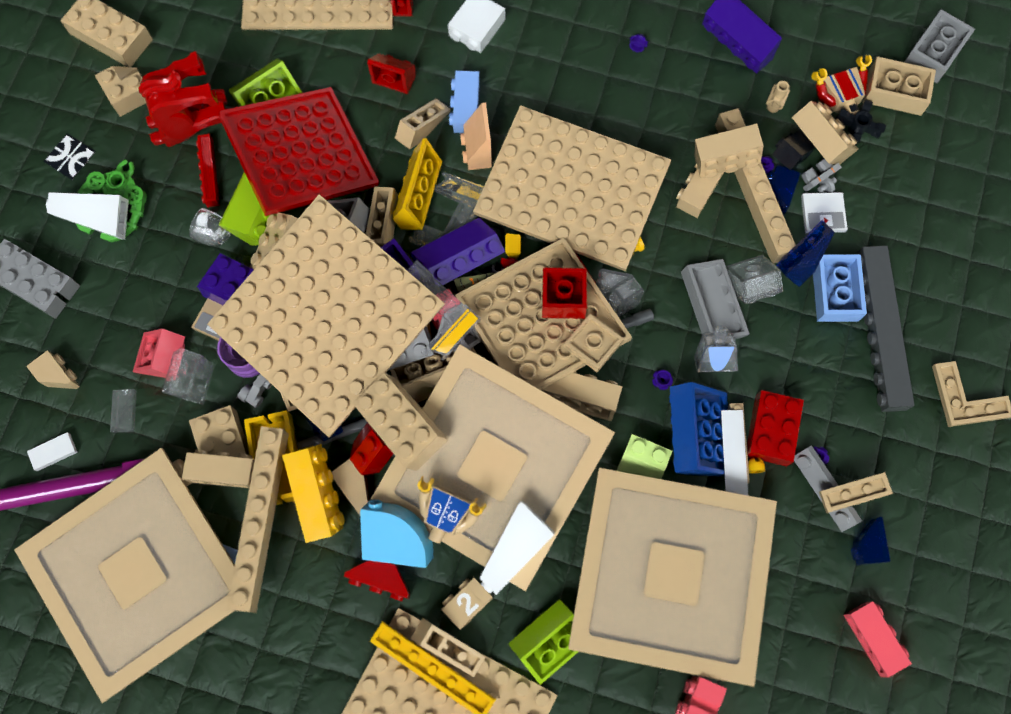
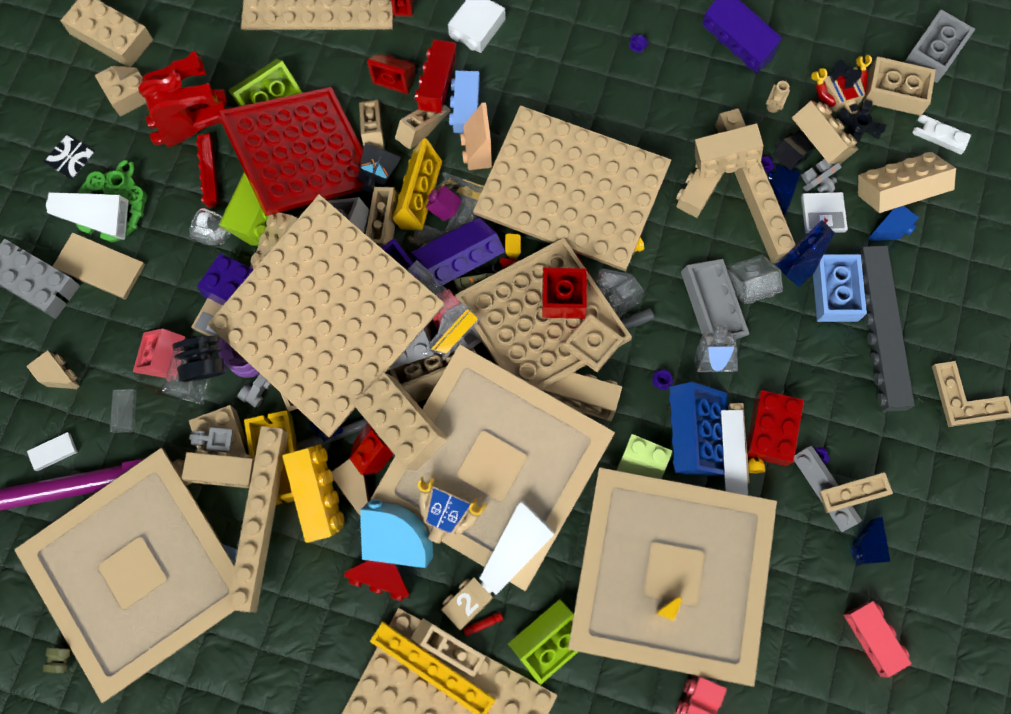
none -> olive wheel [42,648,71,673]
none -> tan tile [52,233,145,300]
none -> black wheel [172,335,226,382]
none -> light grey plate [189,427,234,453]
none -> black torso [357,143,401,193]
none -> tan slope [359,100,385,150]
none -> red brick [415,39,456,113]
none -> magenta brick [426,186,462,221]
none -> red wheel [463,612,503,637]
none -> yellow slope [655,597,682,621]
none -> black piece [830,60,862,89]
none -> tan brick [858,152,956,213]
none -> blue slope [868,206,919,241]
none -> white hinge [912,115,971,154]

